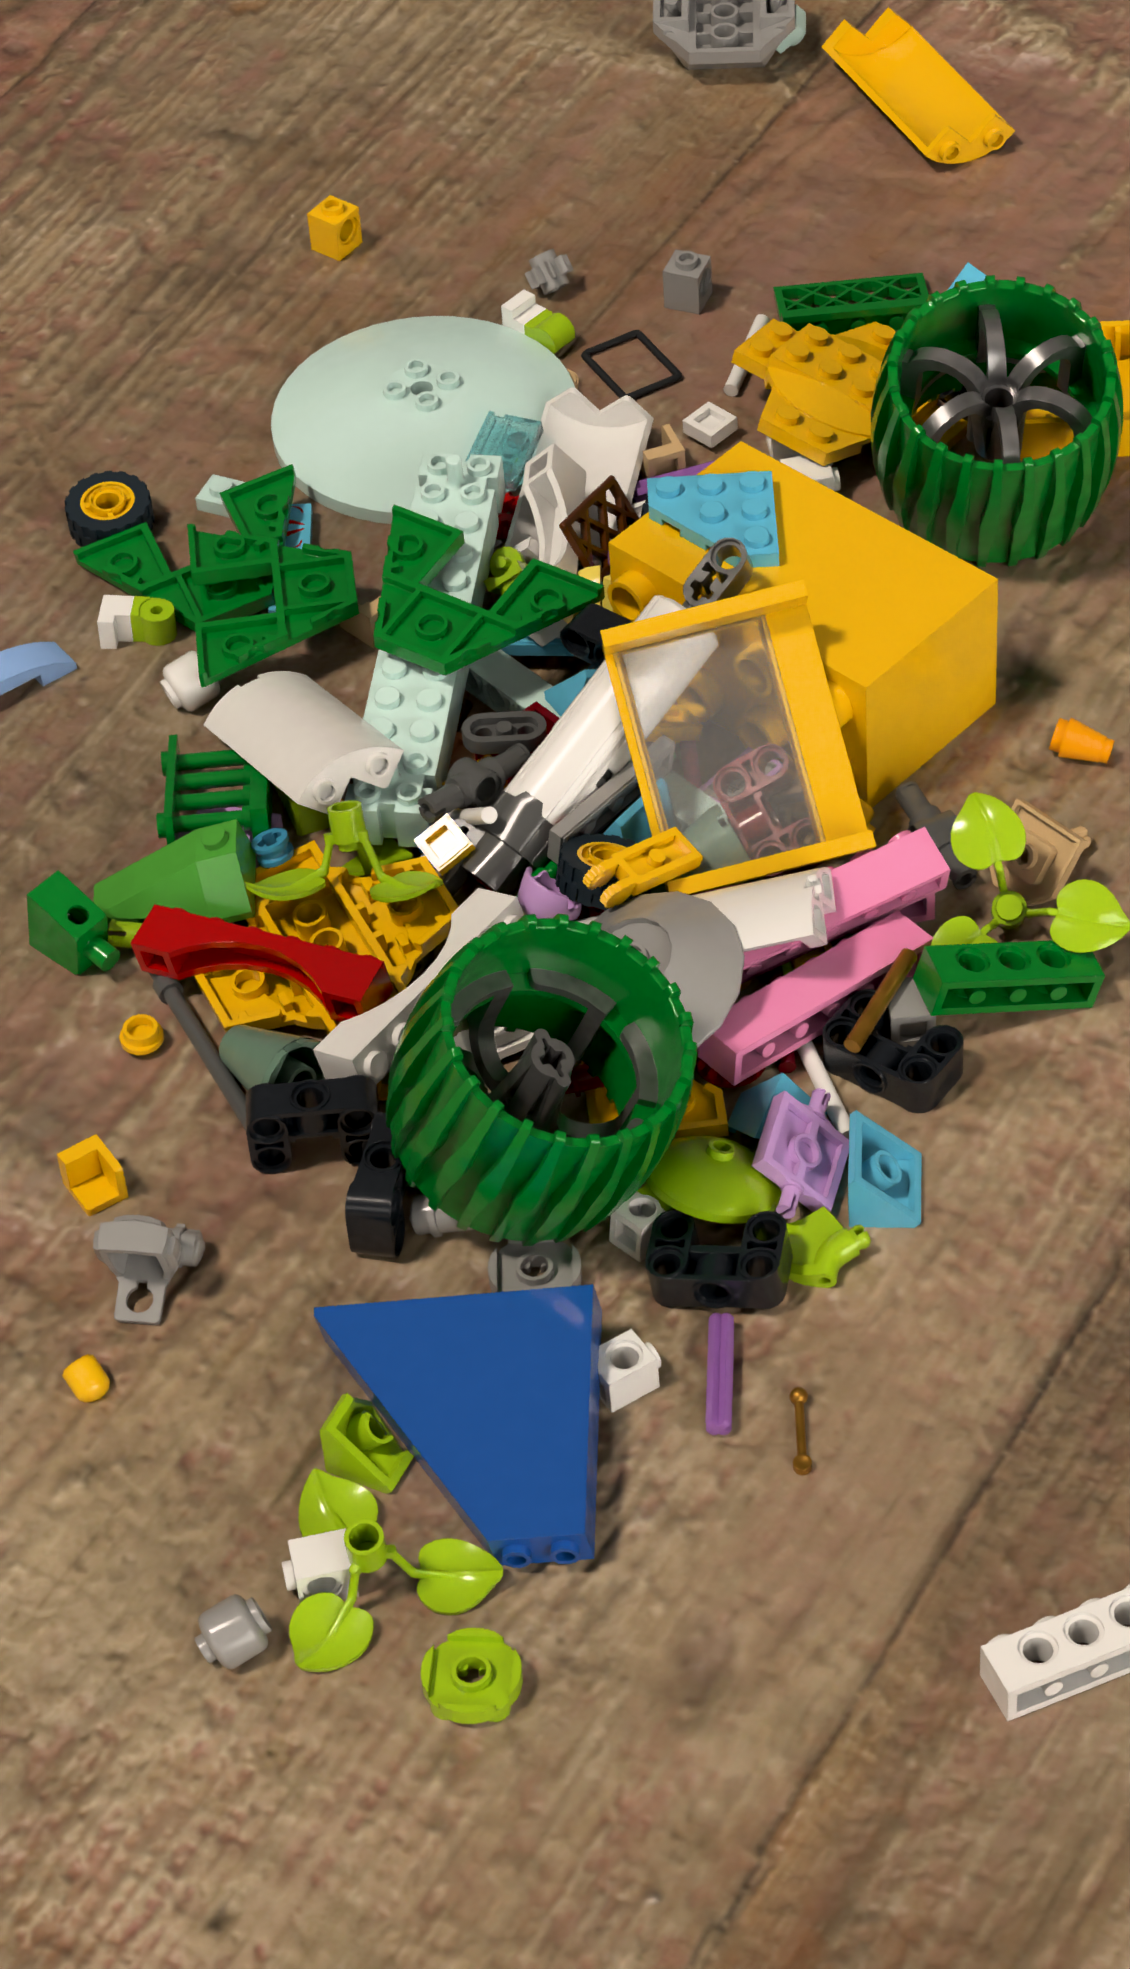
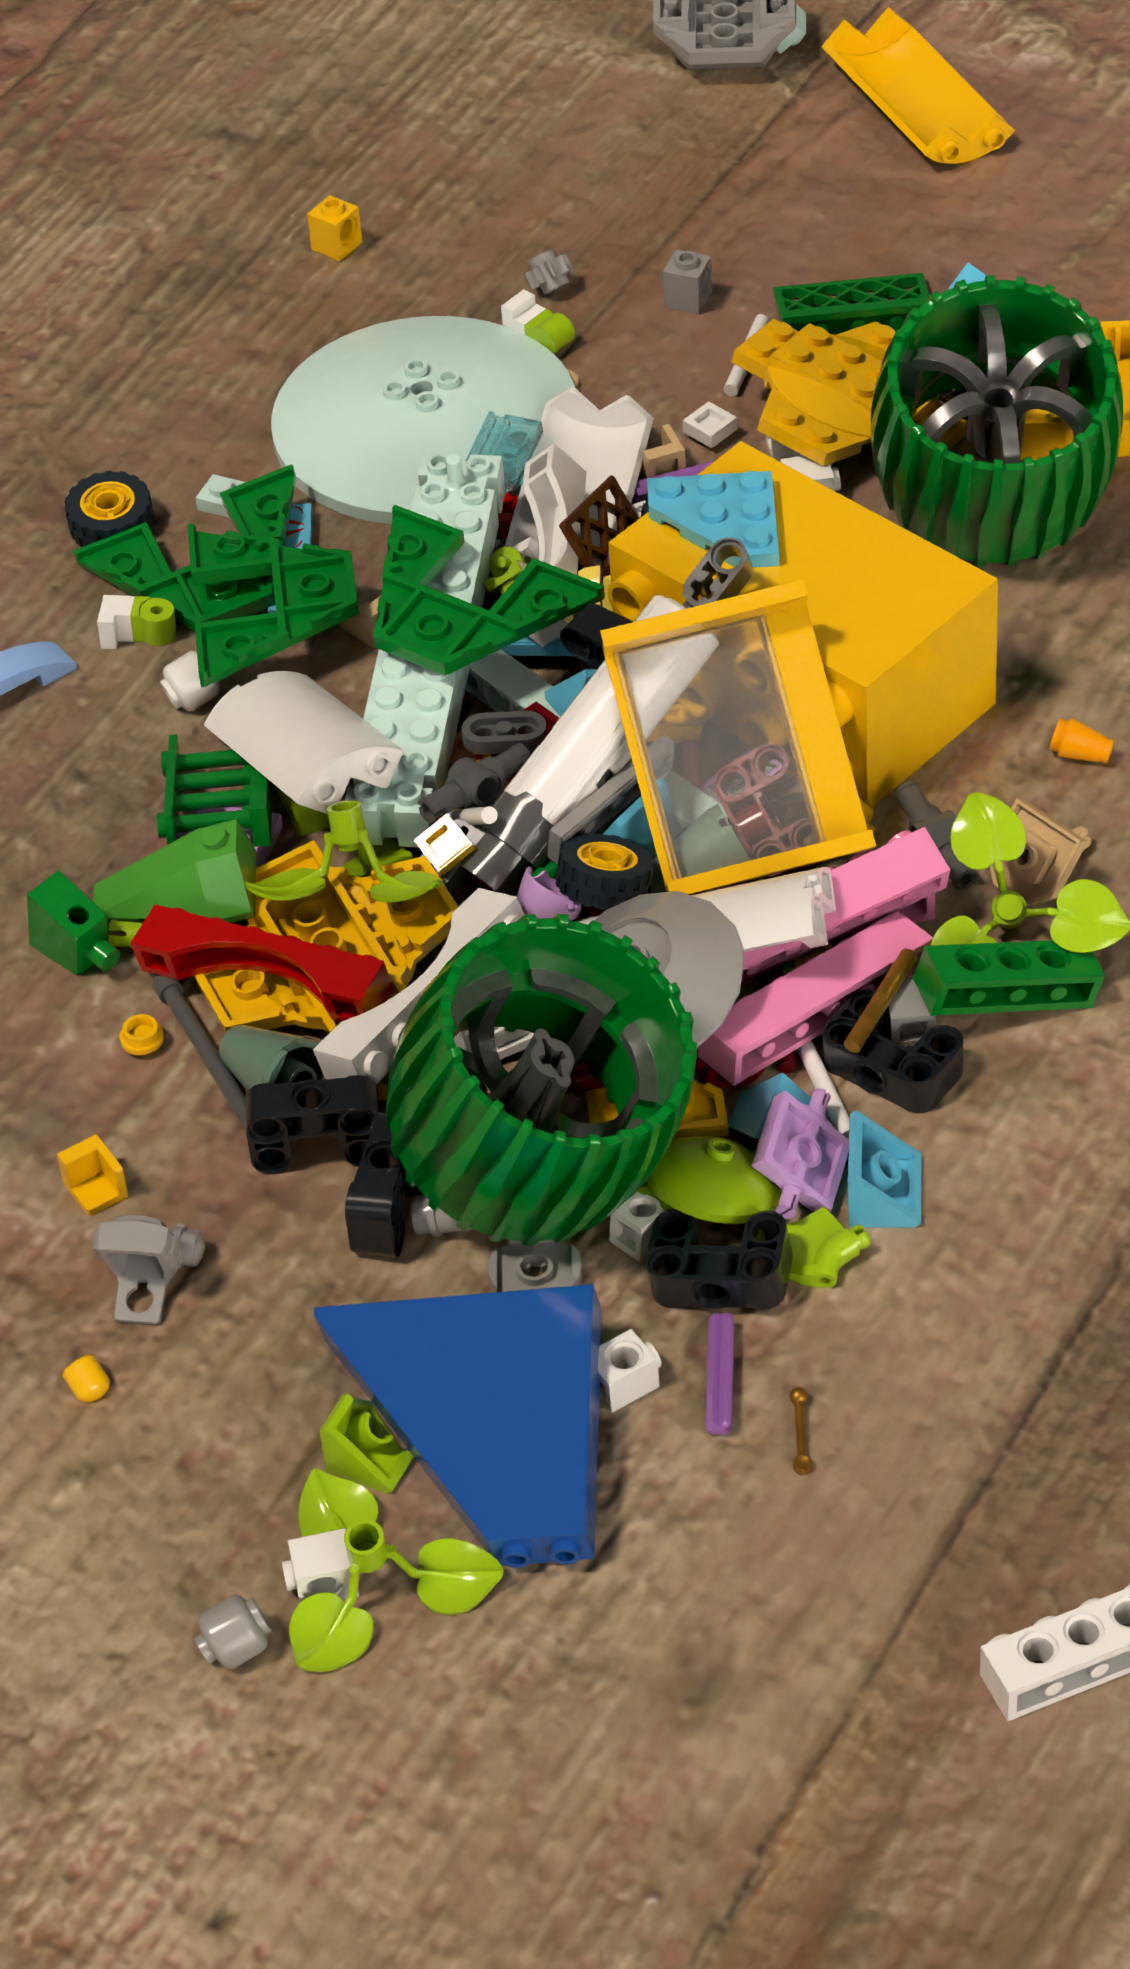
dark azure bush [251,828,295,868] -> none
lime plate [420,1628,523,1724] -> none
black piece [581,330,682,399] -> none
yellow hinge [582,827,703,909] -> none

